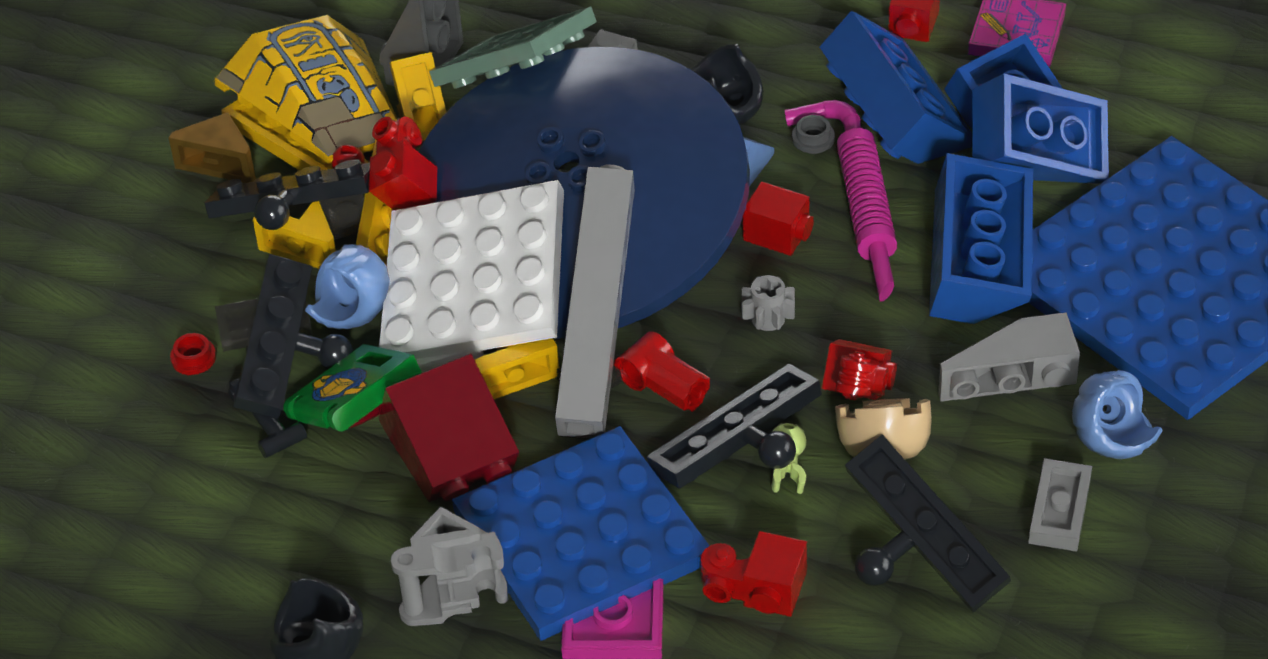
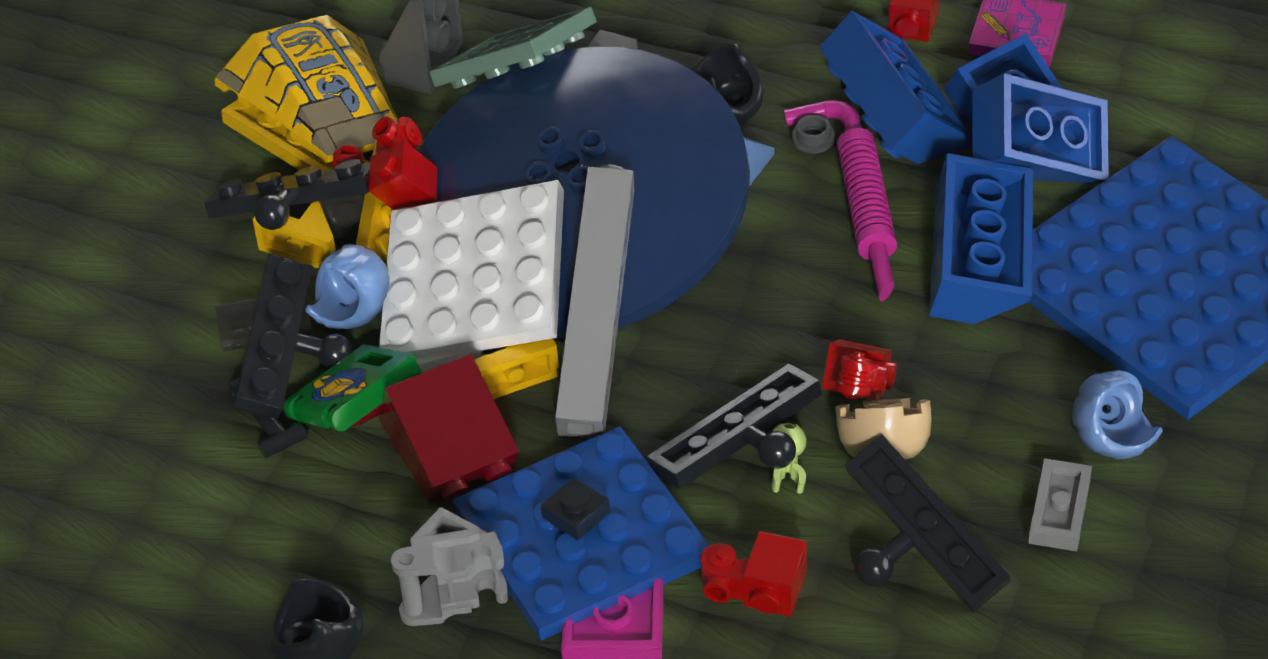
pearl gold slope [169,112,256,183] -> none
red plate [170,333,216,375] -> none
yellow slope [389,52,446,141] -> none
red piece [614,331,710,412] -> none
light grey gear [741,275,795,331] -> none
red brick [743,181,814,256] -> none
light grey slope [938,312,1080,402] -> none
none -> black plate [541,478,611,540]

